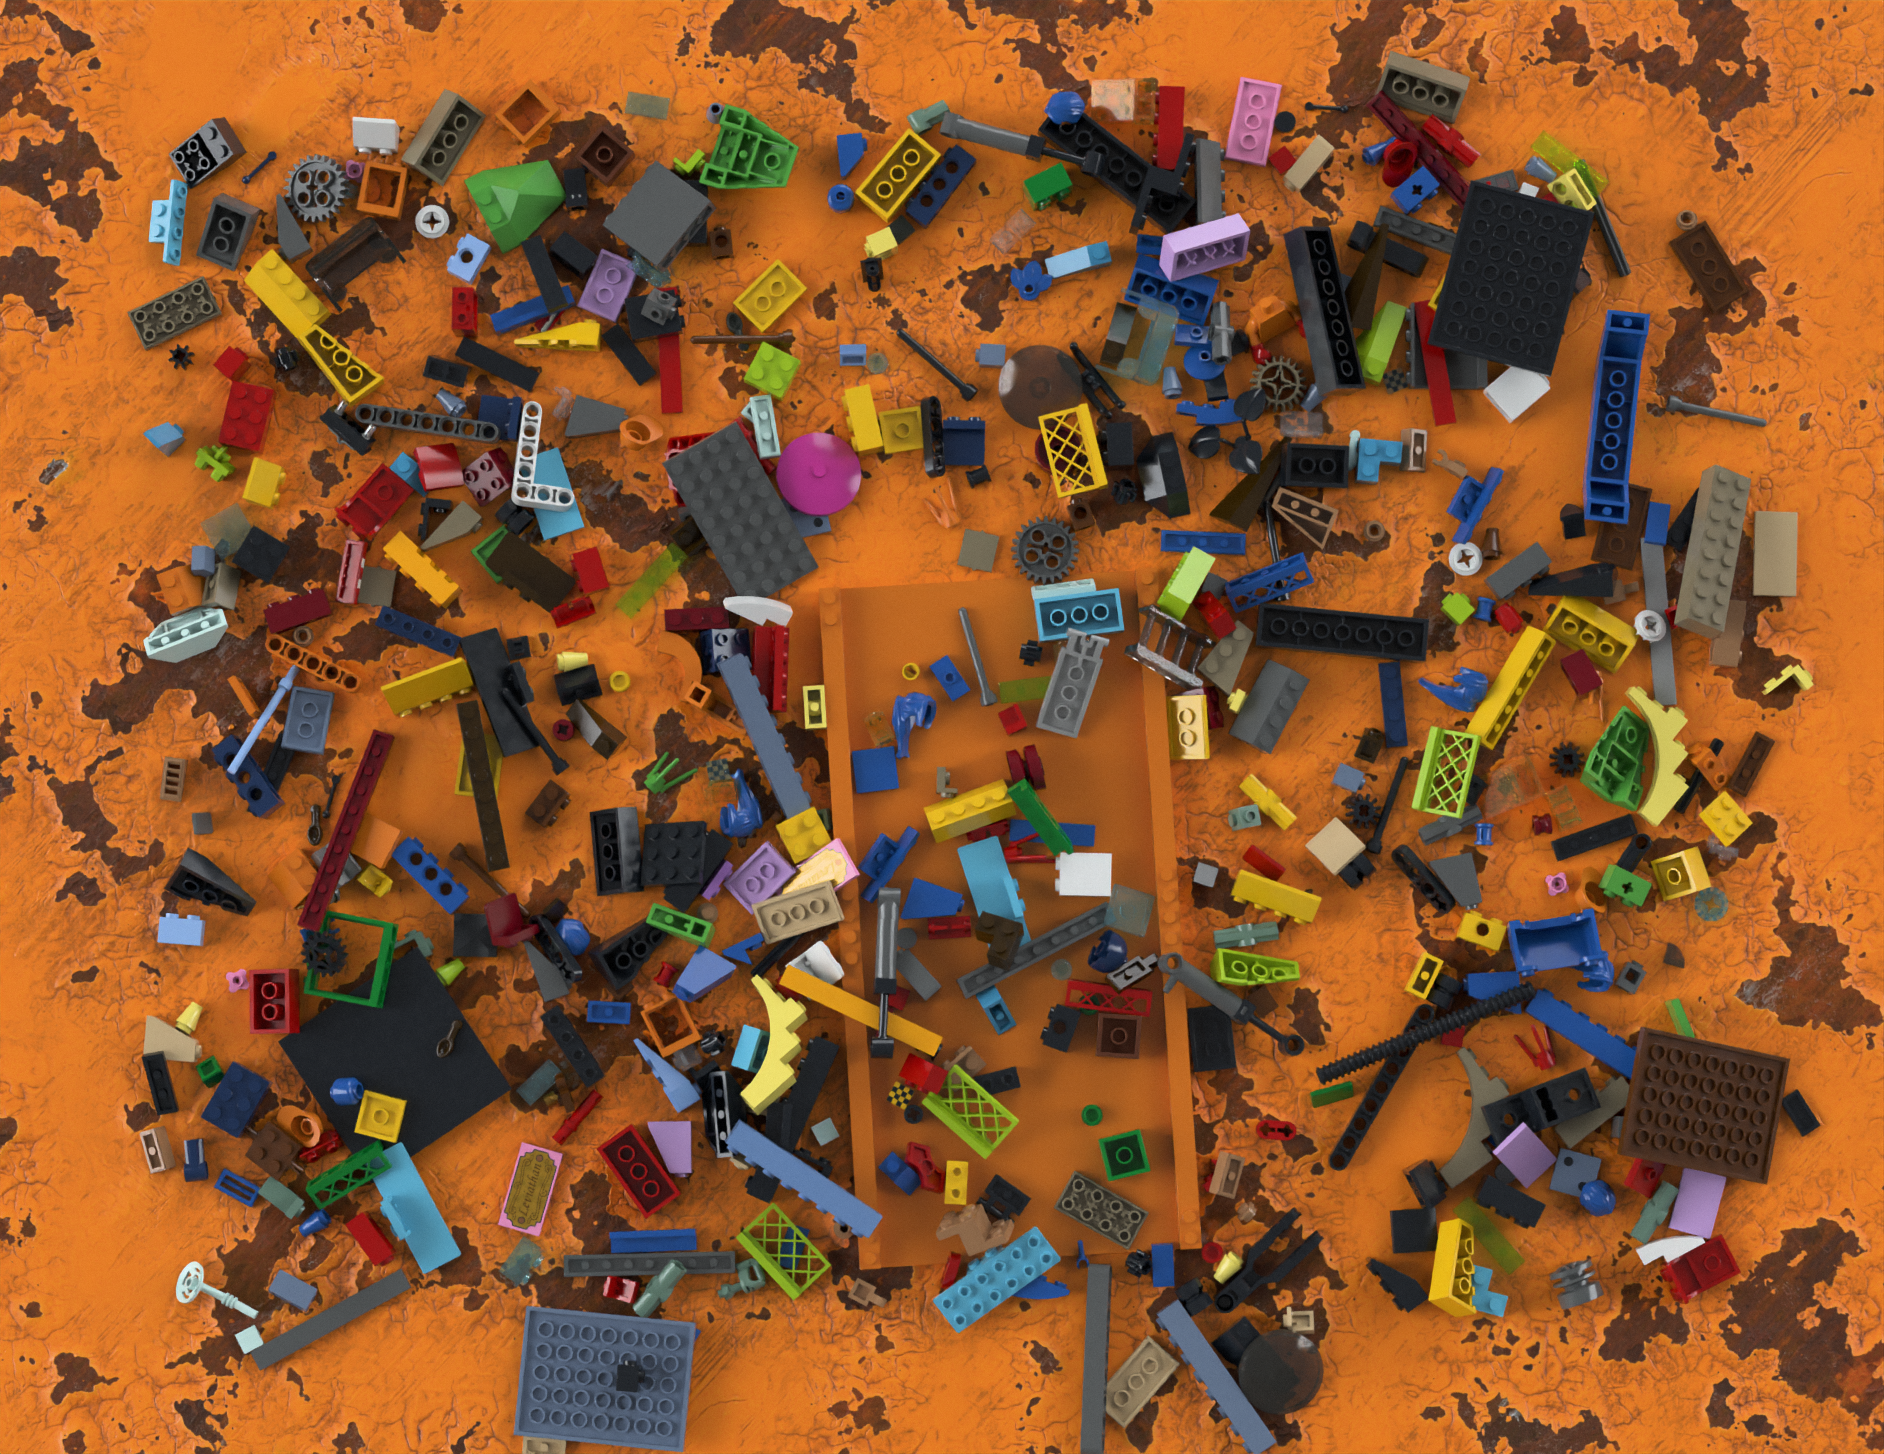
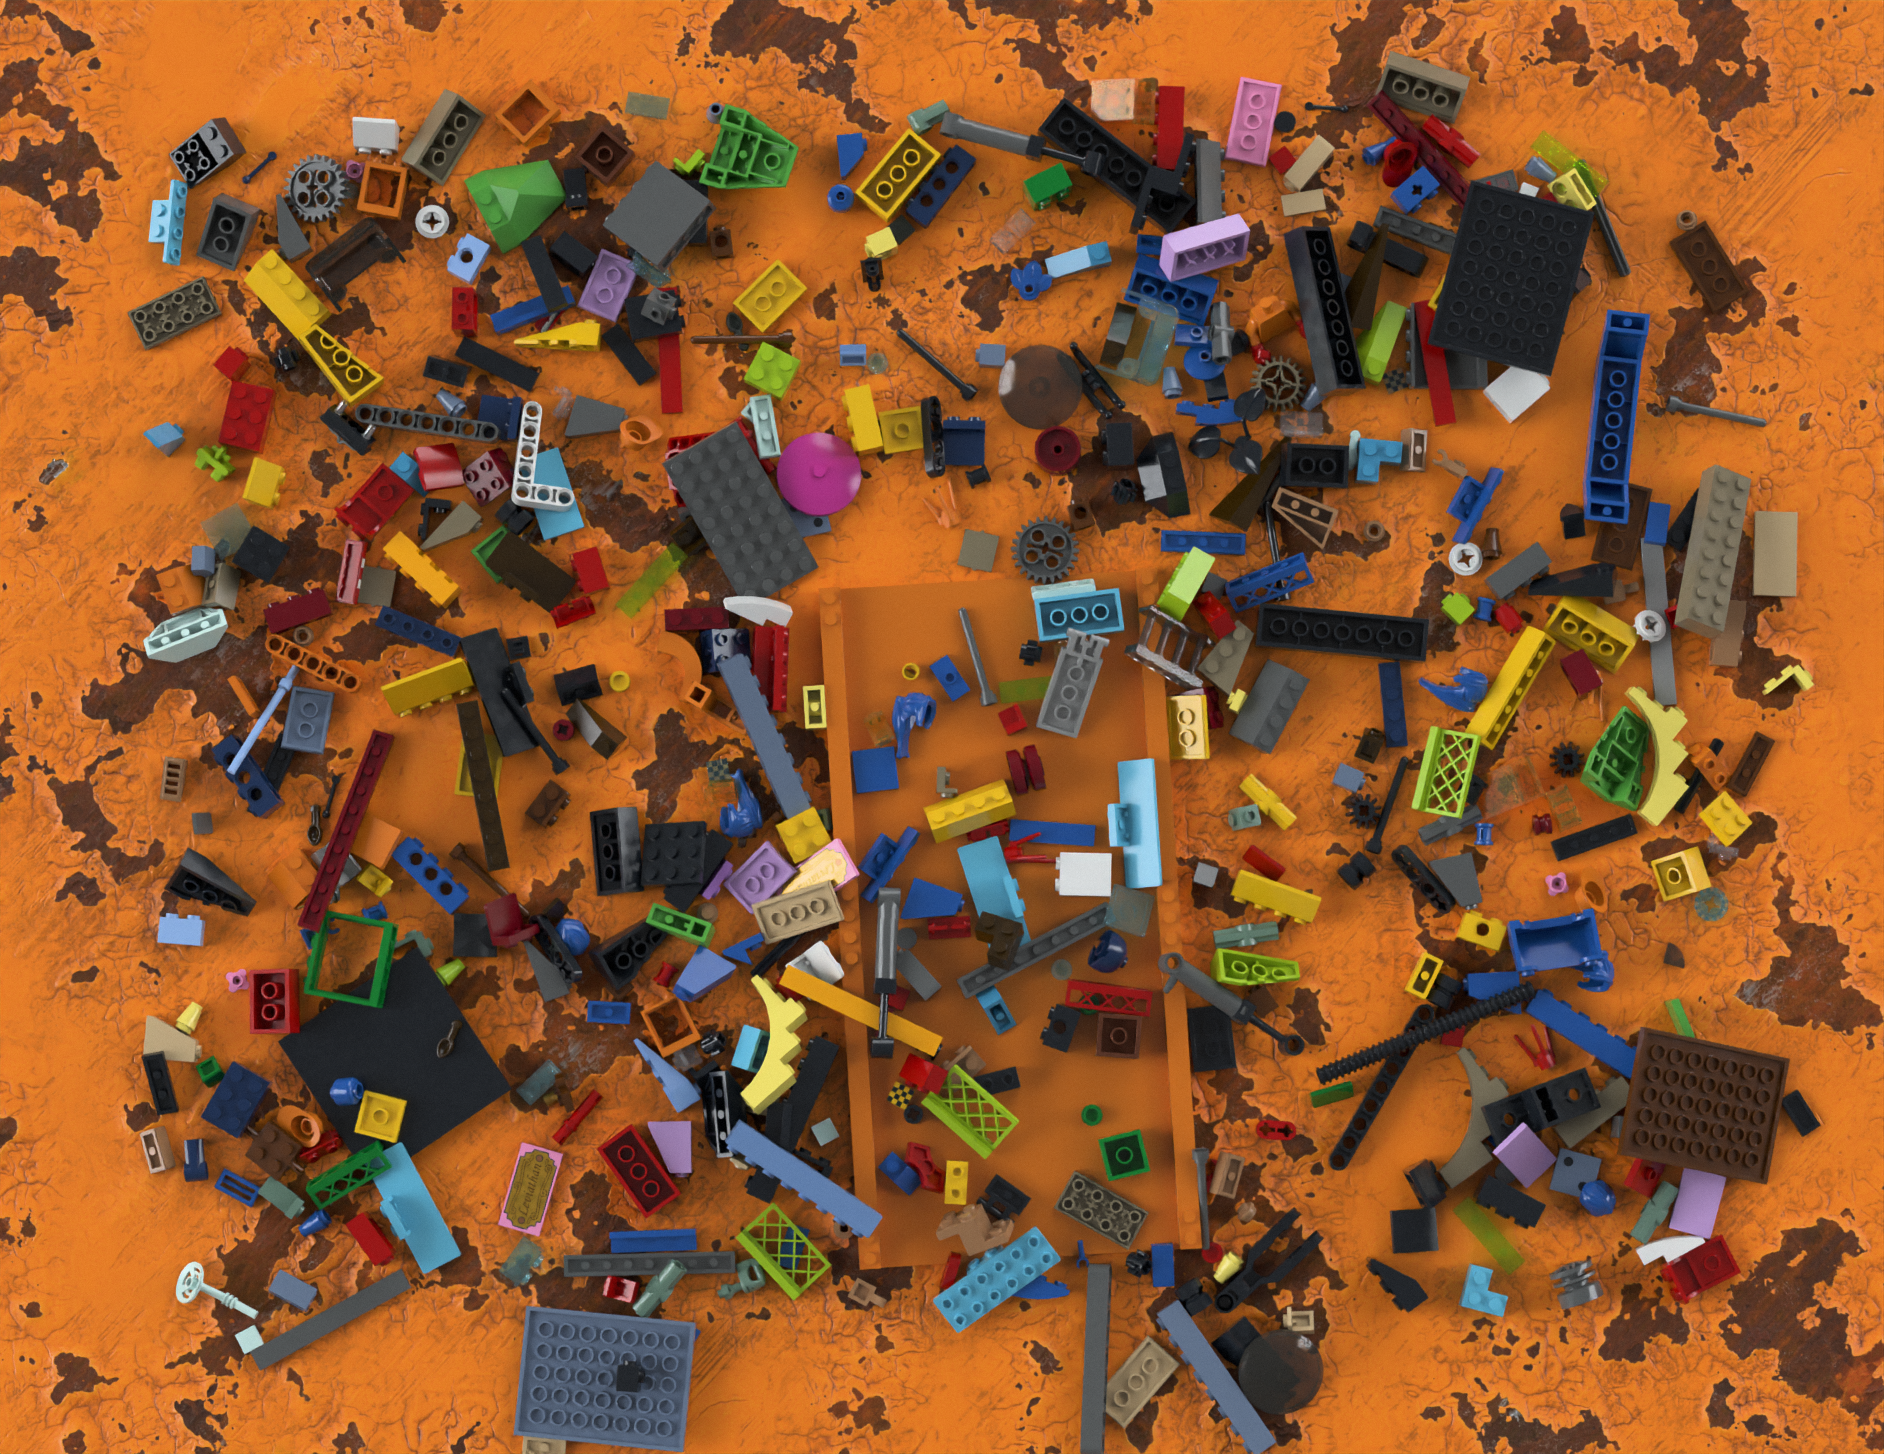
black gear [168,344,195,371] -> none
black gear [301,930,348,977] -> none
black brick [540,1005,606,1088] -> none
light yellow cone [557,651,588,672] -> none
bright green plant [644,752,698,794] -> none
green fence [1007,778,1074,856] -> none
yellow fence [1038,403,1108,499] -> none
blue hair [1044,90,1085,126] -> none
hinge [1105,953,1159,994] -> none
tan slope [1305,817,1366,876] -> none
yellow wedge [1428,1218,1476,1317] -> none
bright green brick [1598,864,1652,908] -> none
dark grey brick [1613,960,1647,995] -> none
black piece [1615,833,1652,873] -> none
none -> blue bush [362,901,389,927]
none -> medium azure bracket [1107,758,1162,889]
none -> dark grey piece [1192,1148,1210,1250]
none -> tan tile [1281,189,1326,217]

